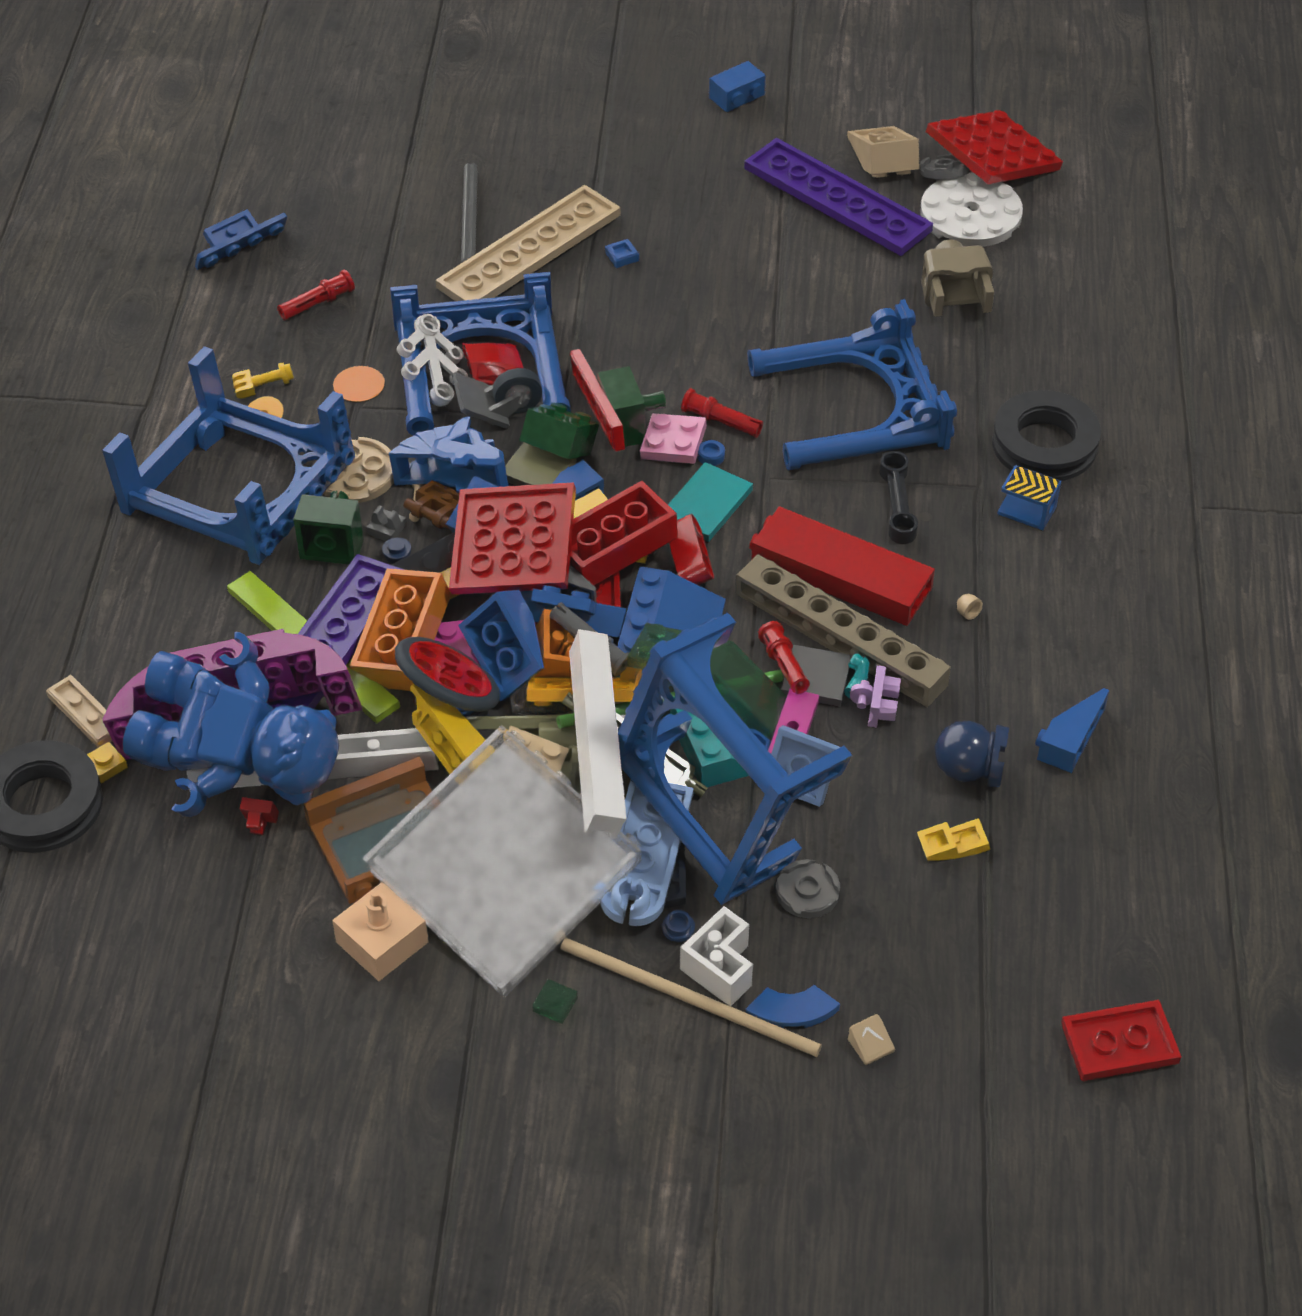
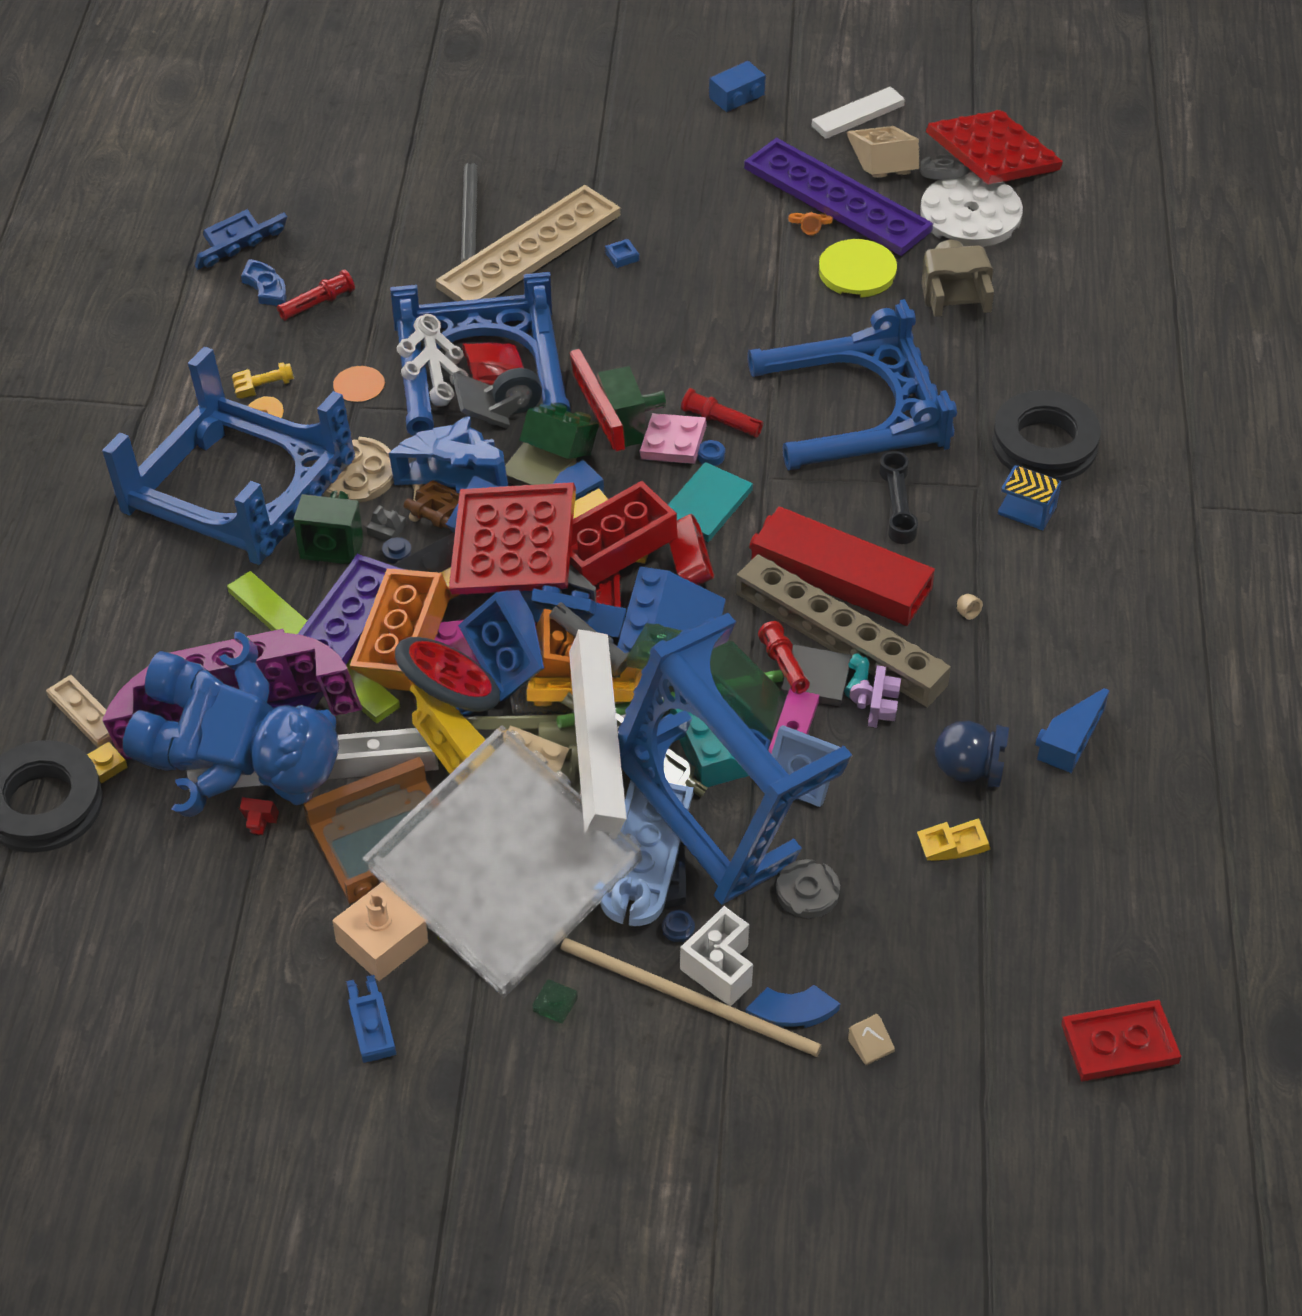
none -> blue tile [241,259,286,306]
none -> blue hinge [346,975,396,1063]
none -> orange piece [788,212,833,235]
none -> white tile [812,87,905,139]
none -> neon yellow tile [819,239,897,297]

